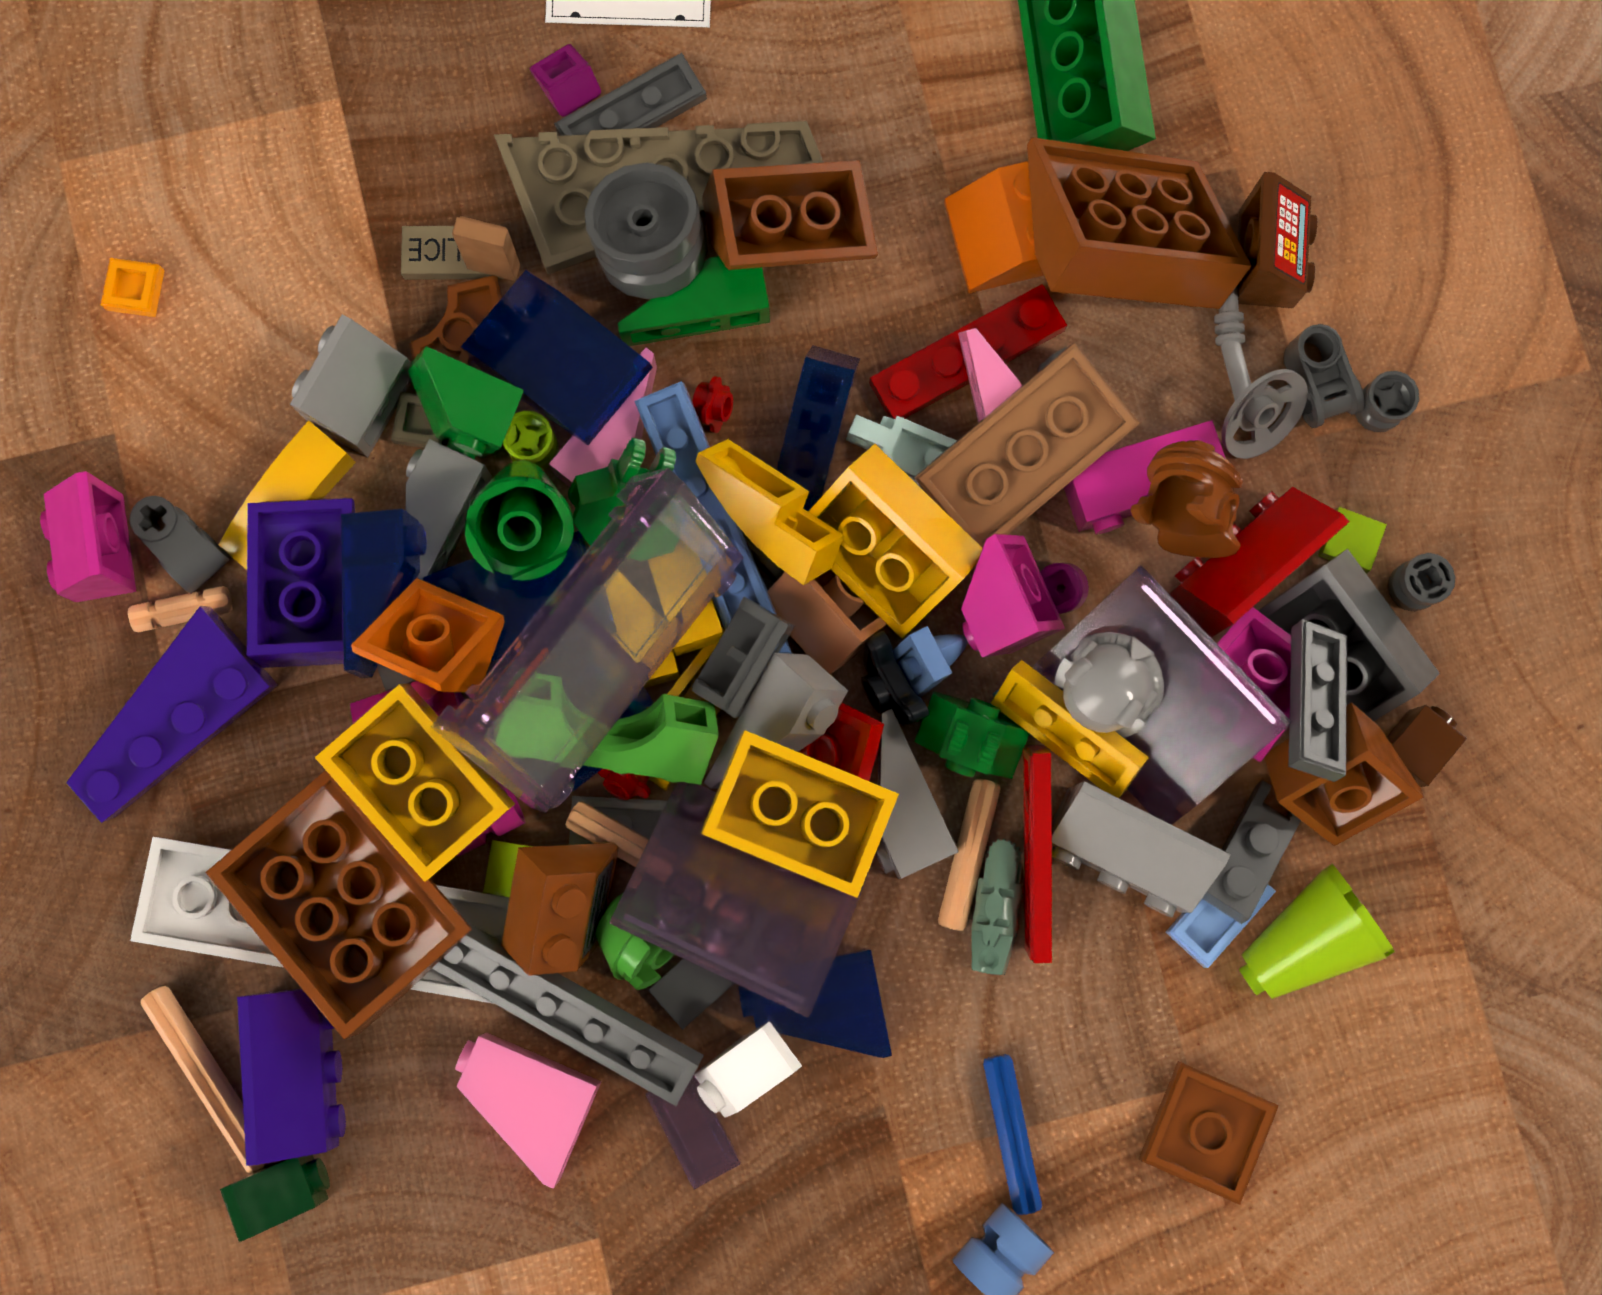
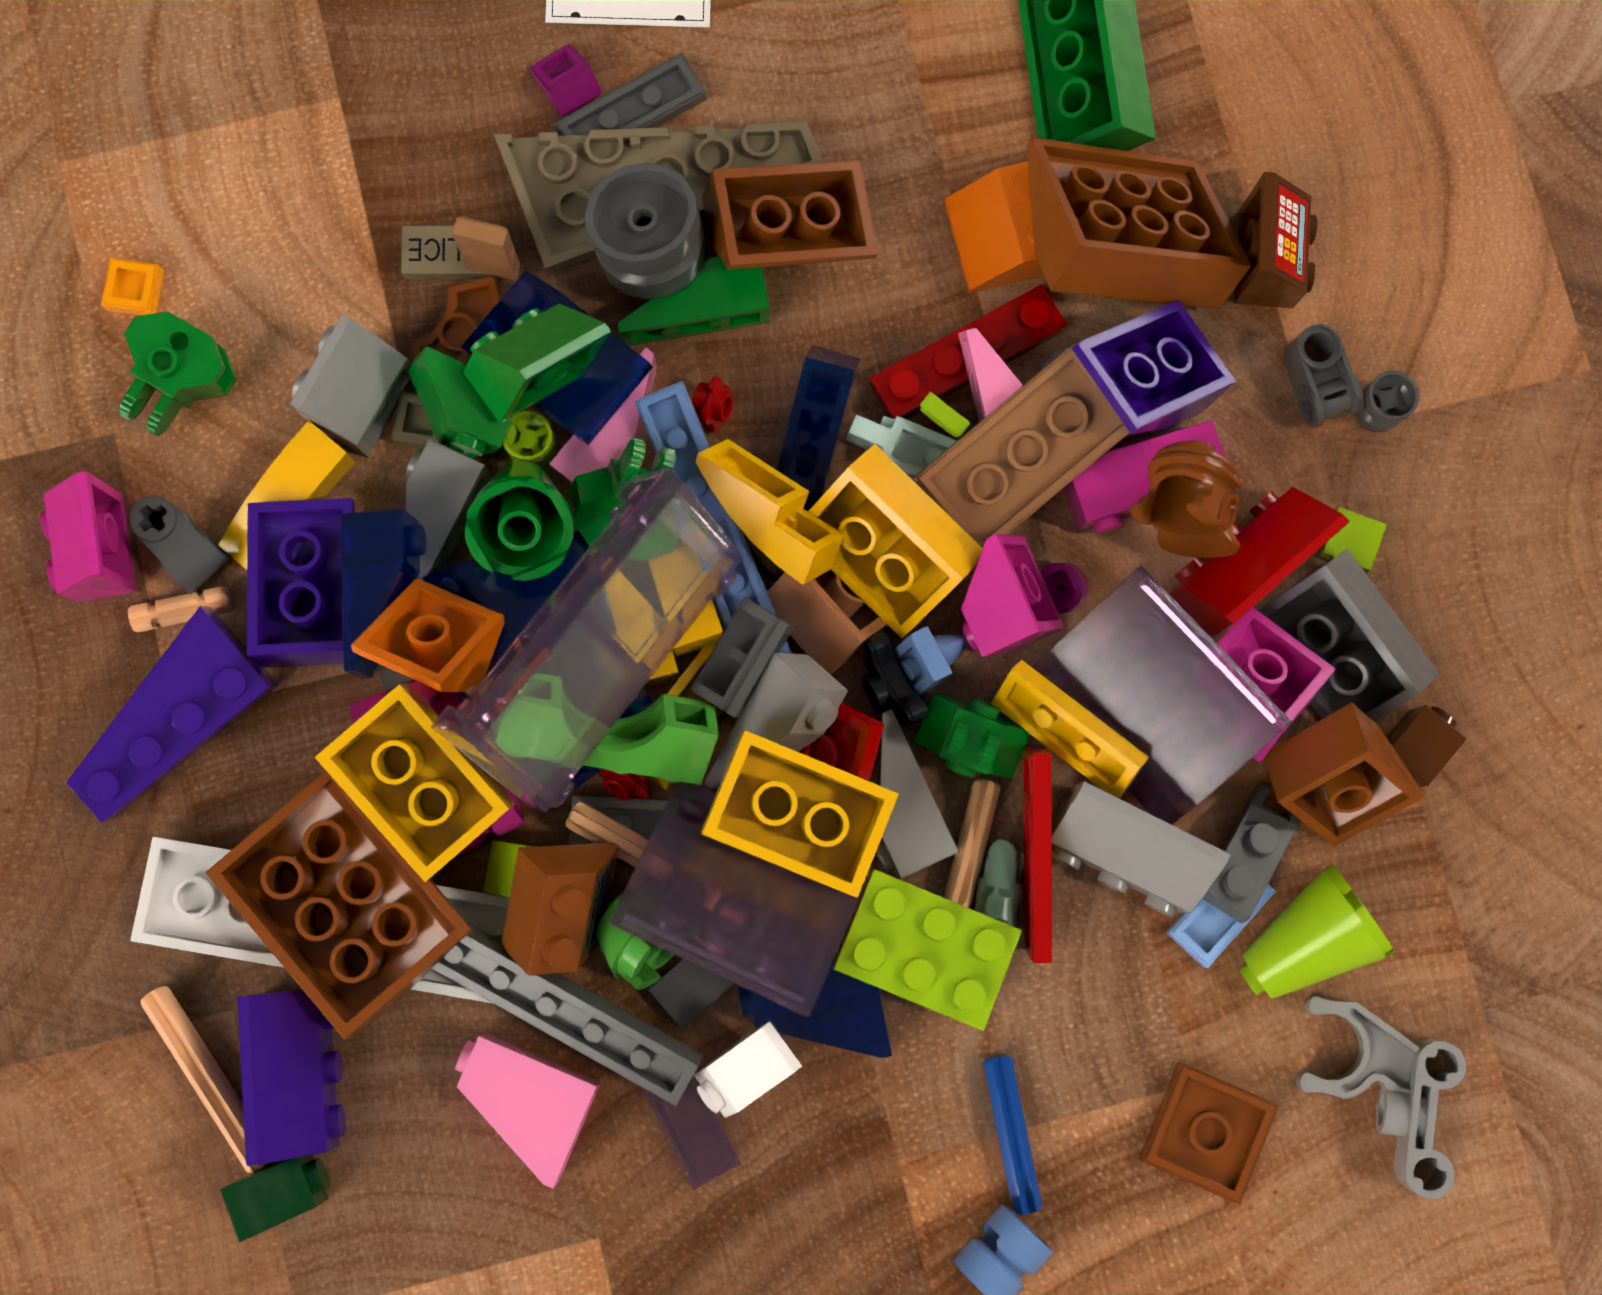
light grey helmet [1054,632,1164,738] -> none
light grey dish [1214,286,1308,459] -> none
dark grey tile [1288,619,1347,782] -> none
dark grey wheel [1388,553,1456,612] -> none
none -> green hinge [118,311,237,436]
none -> green slope [463,304,611,424]
none -> lime plate [833,869,1022,1031]
none -> lime tile [919,391,973,440]
none -> dark purple slope [1072,300,1236,434]
none -> light grey piece [1296,995,1466,1199]

